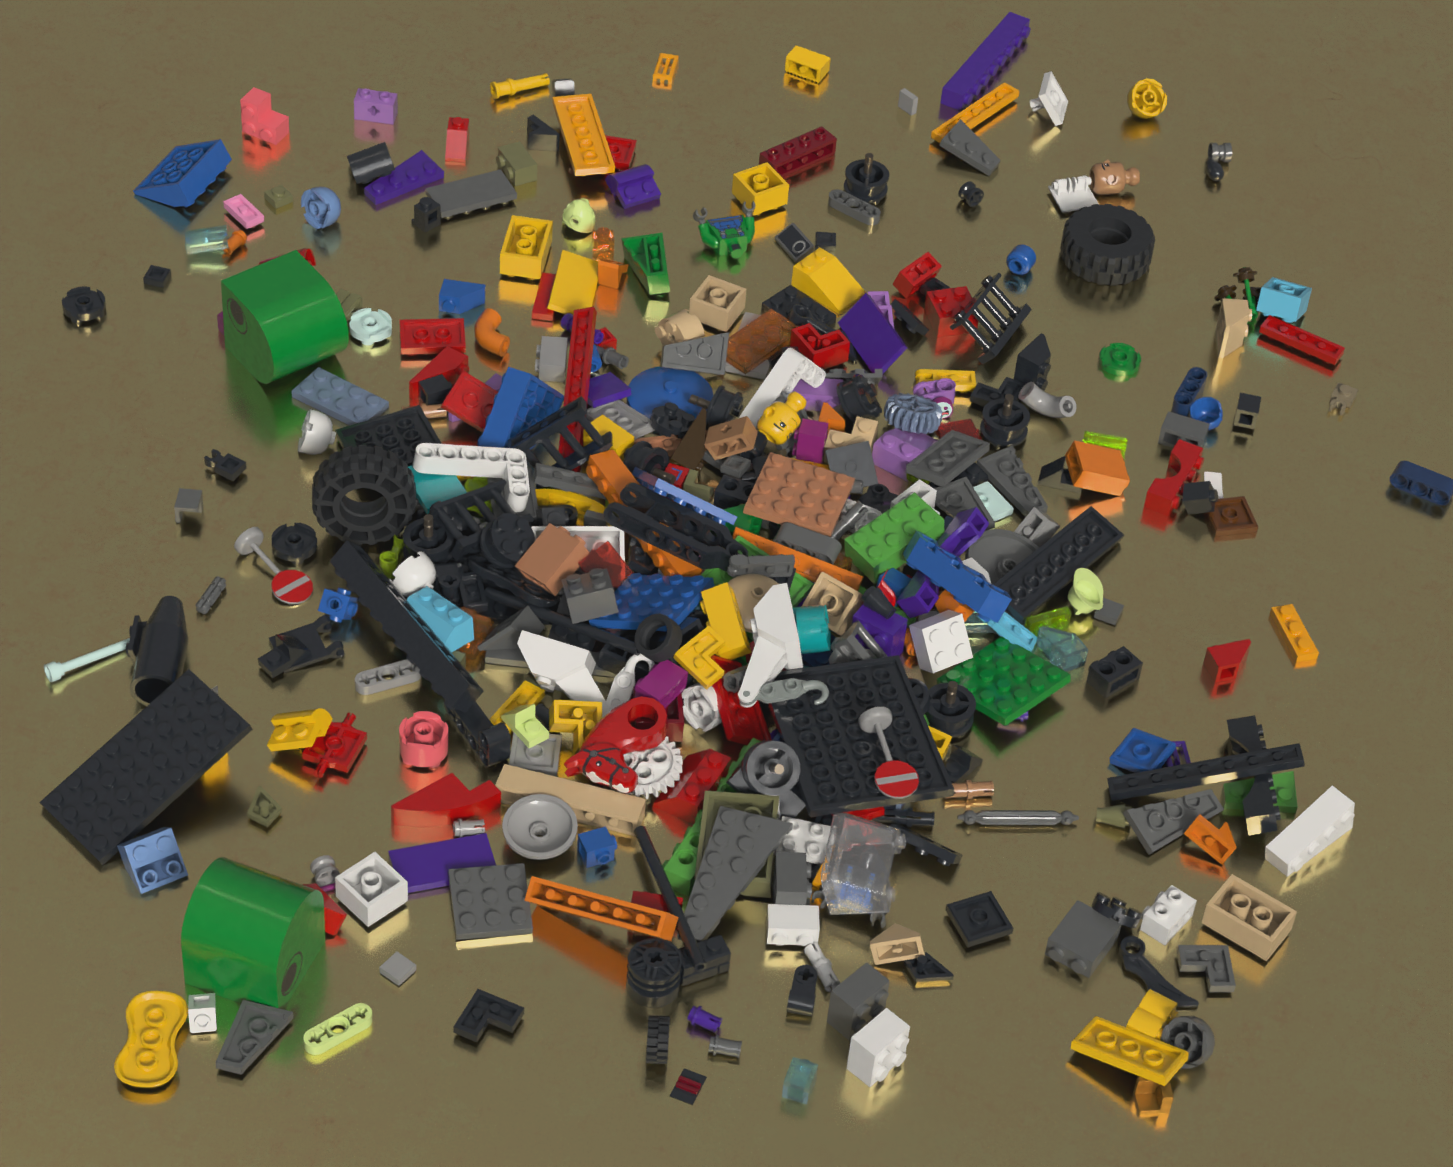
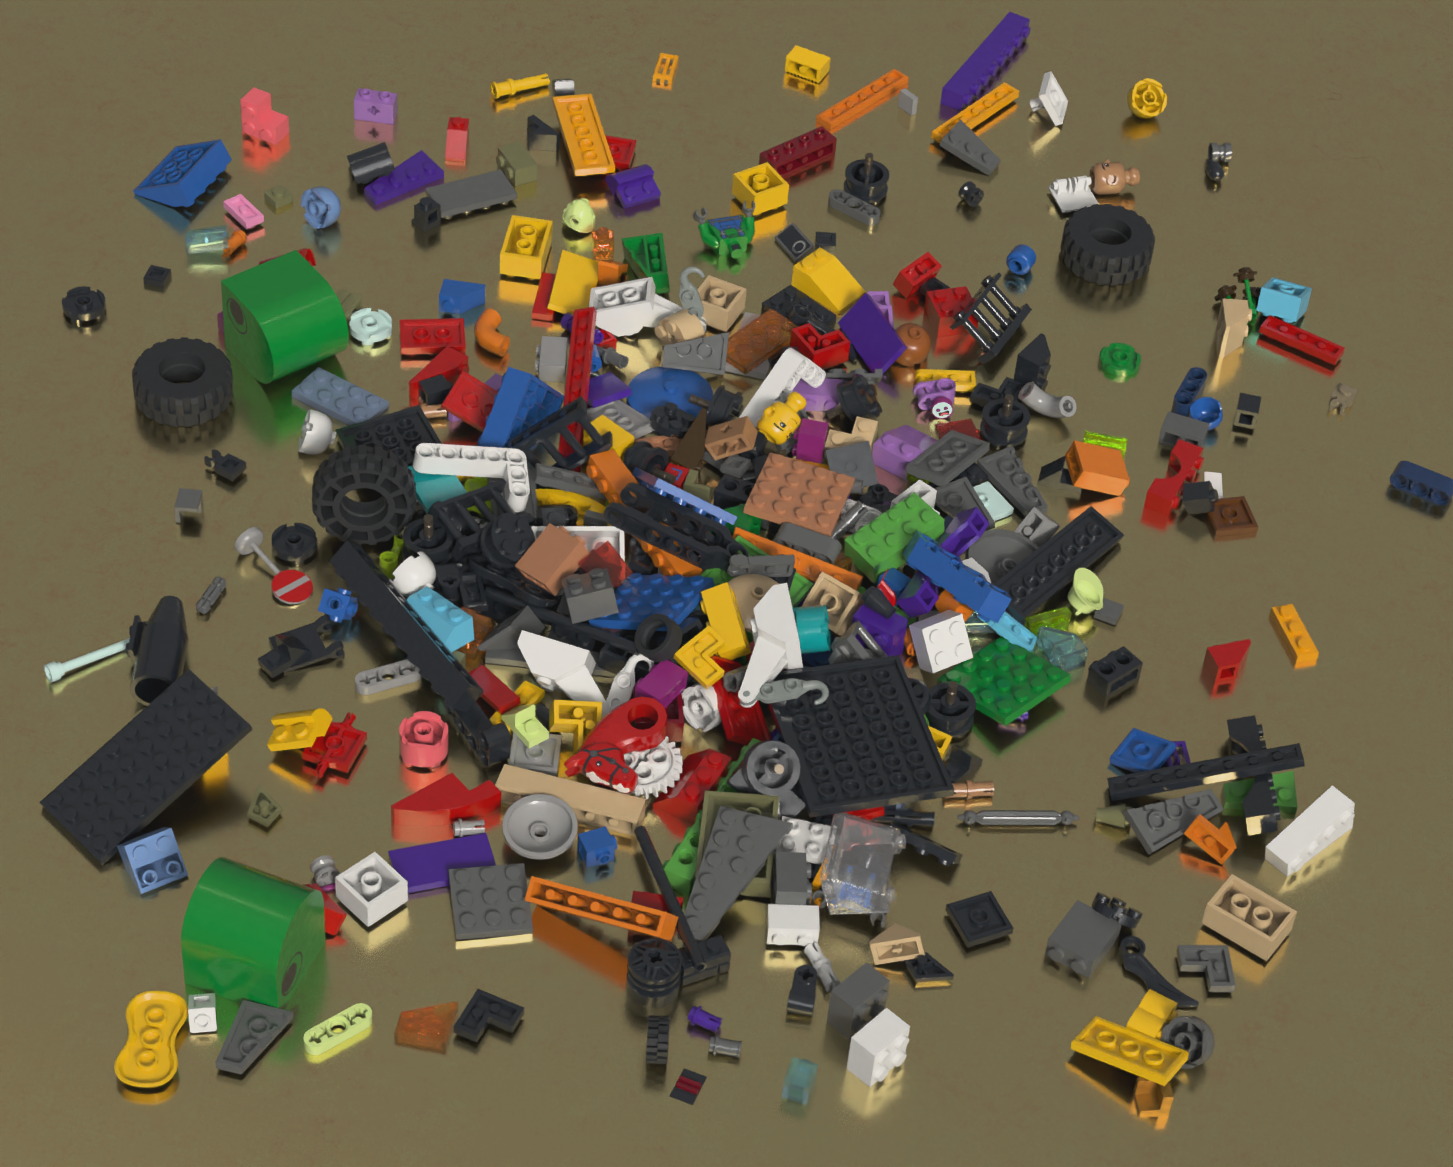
light grey tile [379,952,416,986] -> none
orange slope [818,402,845,437] -> none
piece [858,707,919,799] -> none
sand blue gear [884,393,943,434] -> none
black plate [890,299,929,336] -> none
white brick [1140,885,1197,945] -> none
none -> black tyre [132,337,233,427]
none -> clear orange wing [394,1002,458,1049]
none -> red tile [468,665,521,715]
none -> white slope [589,267,707,337]
none -> orange tile [816,69,909,130]
none -> dark orange cylinder [895,323,931,367]

